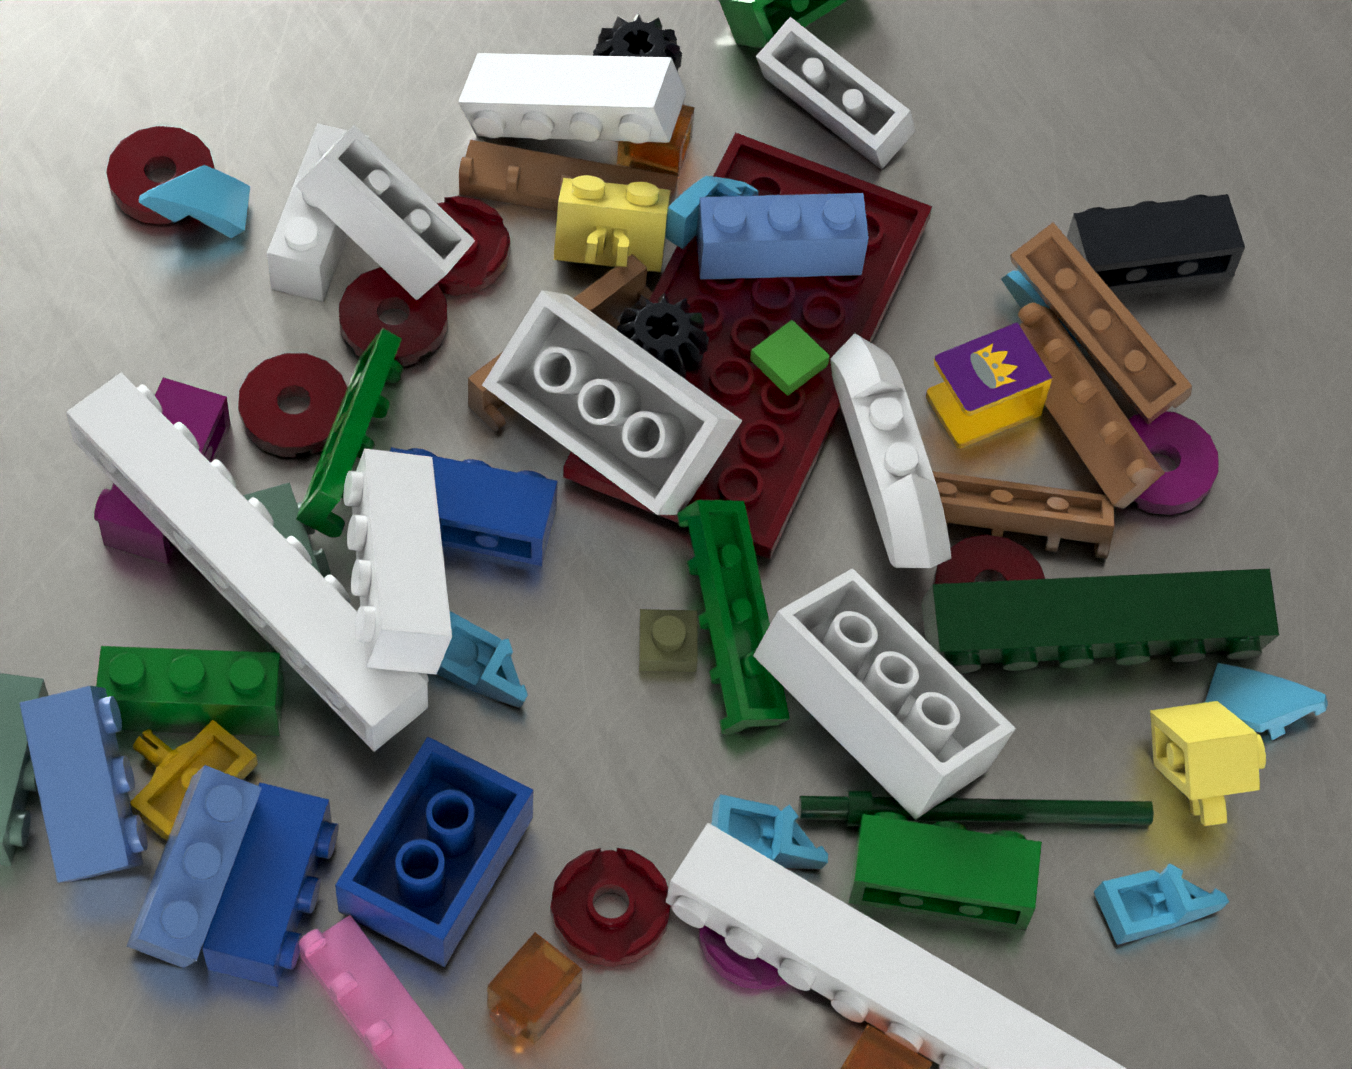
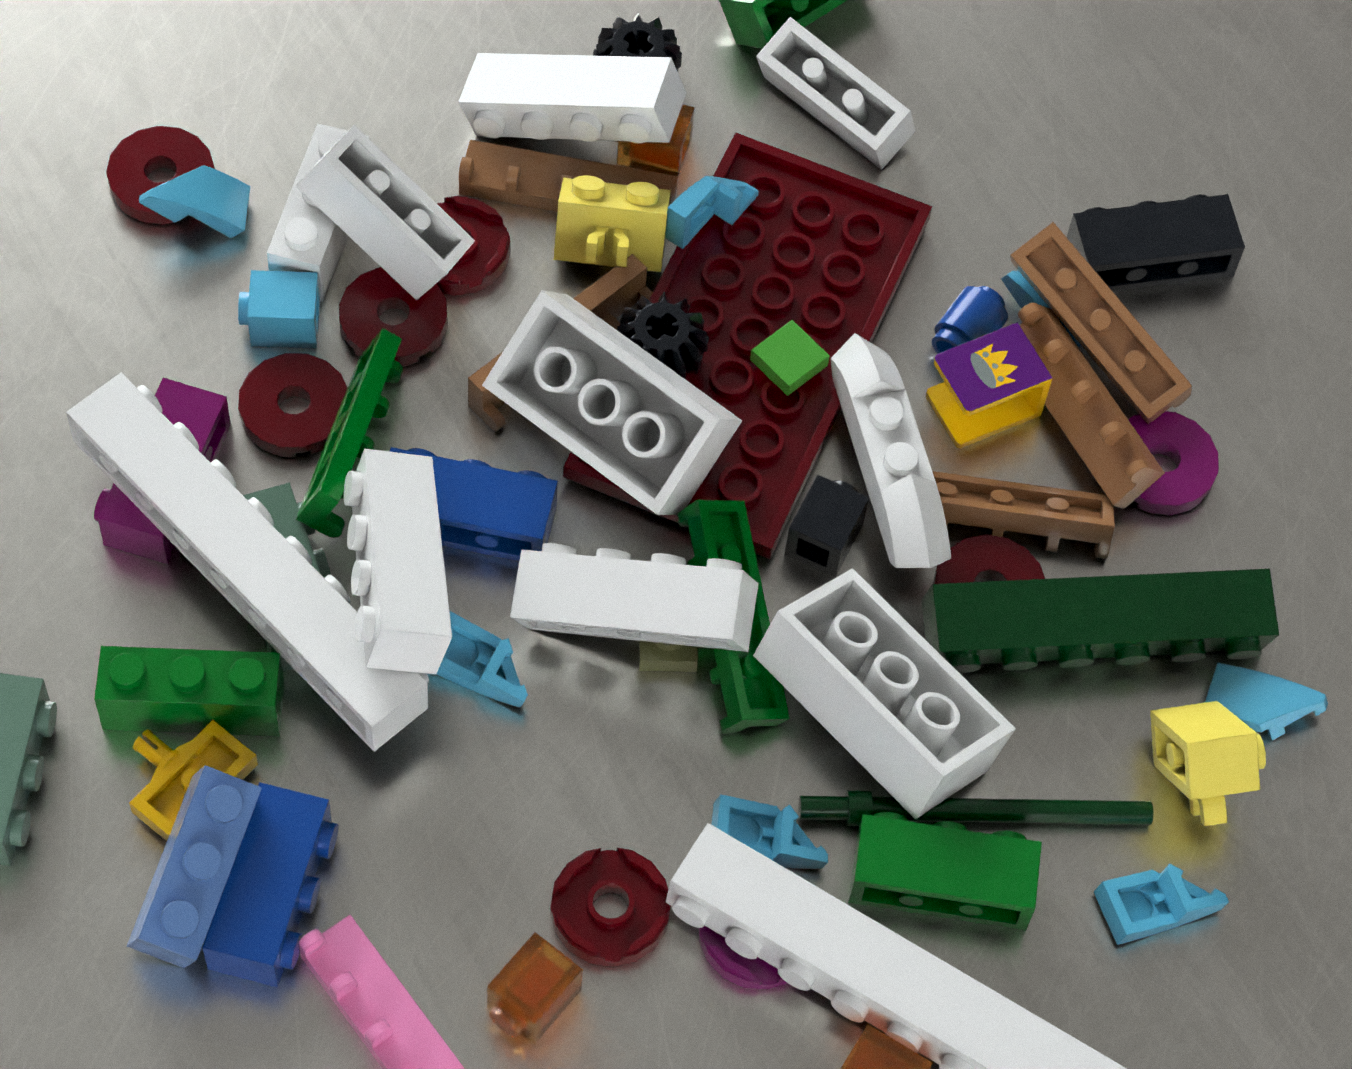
medium blue brick [19,686,148,883] -> none
blue brick [335,736,534,967] -> none
medium blue brick [696,193,869,279] -> none
none -> medium azure brick [238,270,320,348]
none -> white brick [510,543,759,652]
none -> black brick [784,475,869,577]
none -> blue brick [932,286,1008,354]

